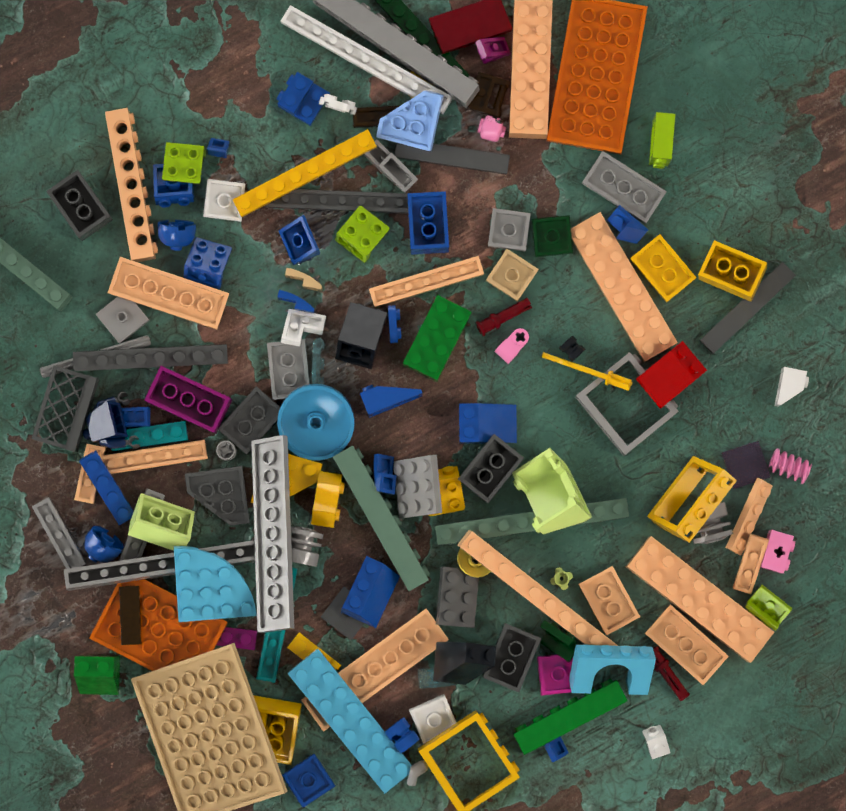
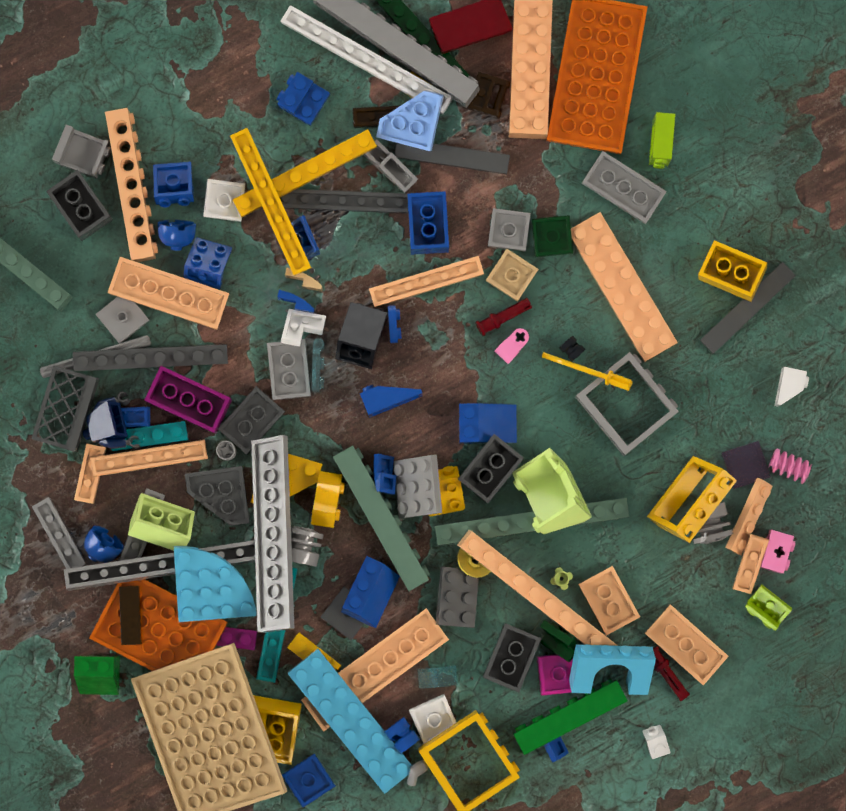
blue plate [79,450,134,525] -> none
lime bracket [162,142,206,184] -> none
blue slope [207,138,230,158] -> none
dark azure dish [277,384,355,460] -> none
white plate [319,94,357,115] -> none
lime bracket [335,206,390,263] -> none
green brick [403,295,472,382] -> none
black slope [433,642,496,685] -> none
magenta slope [475,37,511,64] -> none
bright pink head [477,115,506,142] -> none
blue slope [607,205,648,244] -> none
light nougat brick [626,536,774,663] -> none
yellow plate [630,234,697,303] -> none
red slope [636,341,707,409] -> none
none -> light grey panel [52,125,112,179]
none -> yellow plate [230,128,311,276]

